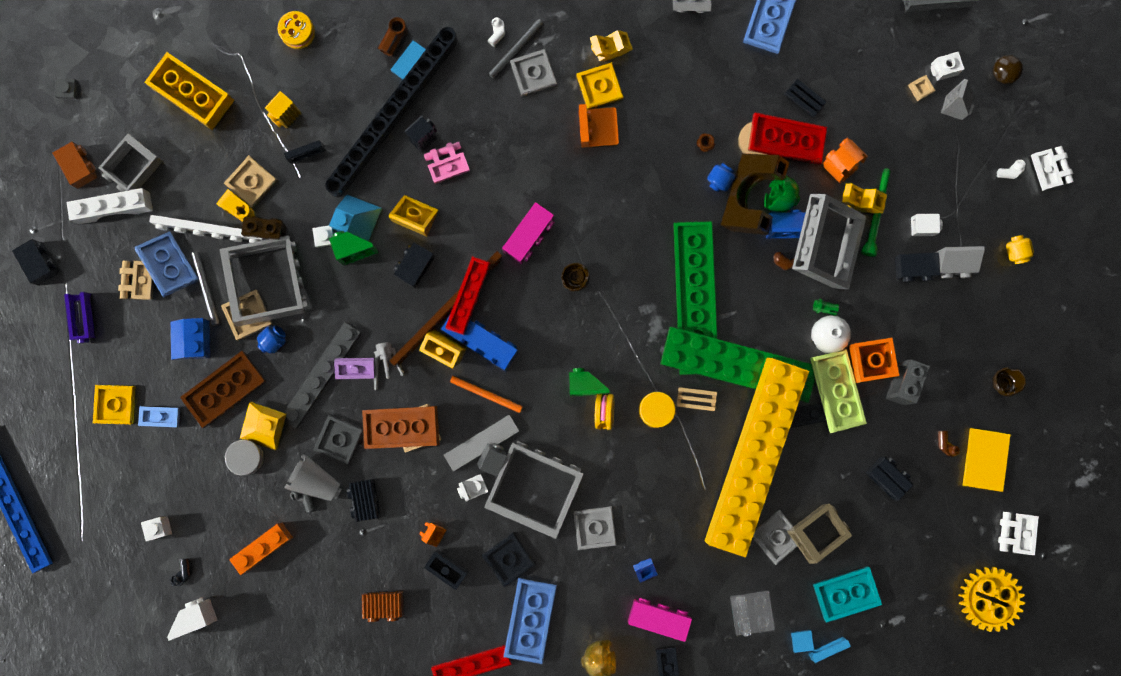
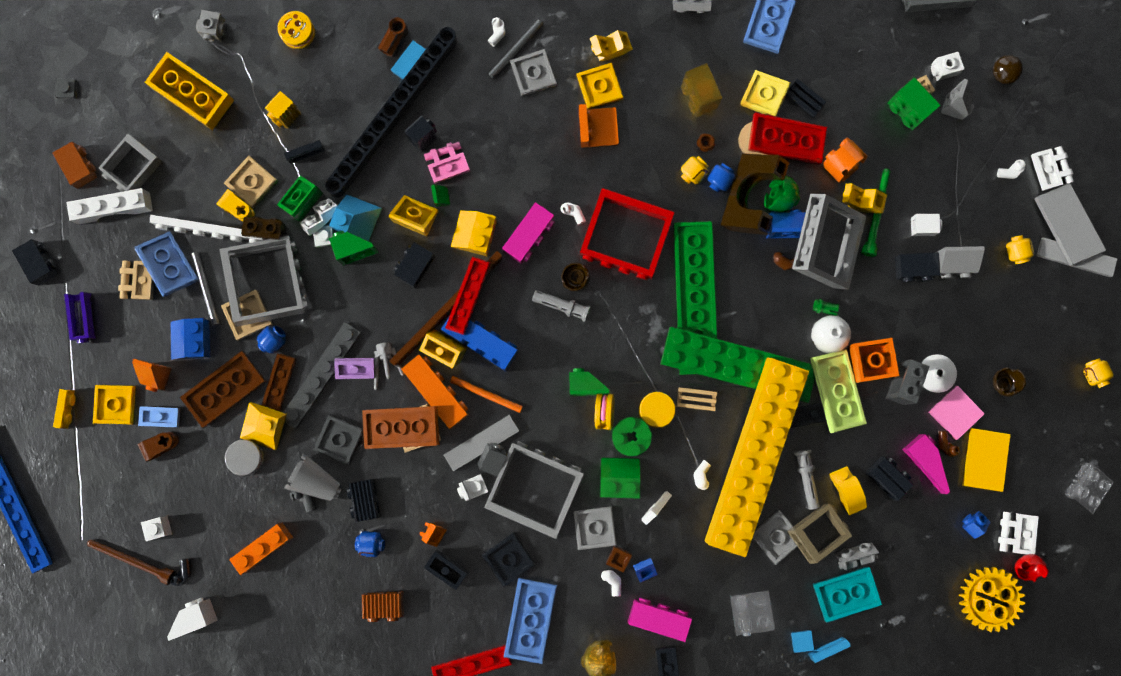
none -> yellow plate [53,389,76,429]
none -> reddish brown piece [87,540,175,585]
none -> orange slope [132,359,172,392]
none -> reddish brown piece [137,432,179,462]
none -> light grey brick [196,10,226,42]
none -> reddish brown tile [262,353,297,412]
none -> green slope [277,175,323,222]
none -> white slope [299,198,337,236]
none -> blue head [355,531,385,557]
none -> orange brick [401,355,469,429]
none -> green slope [431,185,450,207]
none -> yellow slope [451,210,497,257]
none -> light grey pin [532,290,591,322]
none -> white arm [560,203,586,225]
none -> red window [580,188,674,280]
none -> green slope [600,458,640,499]
none -> white arm [601,570,621,596]
none -> reddish brown plate [606,545,632,573]
none -> green brick [612,417,652,456]
none -> white tile [642,491,672,525]
none -> clear yellow brick [681,63,722,117]
none -> yellow head [681,156,709,184]
none -> white arm [694,460,711,490]
none -> light yellow tile [740,70,791,117]
none -> light grey pin [794,449,820,510]
none -> yellow brick [829,466,867,515]
none -> light grey hinge [835,542,879,570]
none -> green brick [888,77,941,130]
none -> dark pink slope [902,434,950,494]
none -> white dish [921,354,957,393]
none -> bright pink tile [929,386,984,440]
none -> blue plate [962,511,990,539]
none -> red hair [1014,554,1049,582]
none -> light grey tile [1034,183,1106,266]
none -> light grey tile [1036,237,1117,277]
none -> clear hinge [1066,462,1113,514]
none -> yellow head [1083,358,1114,388]

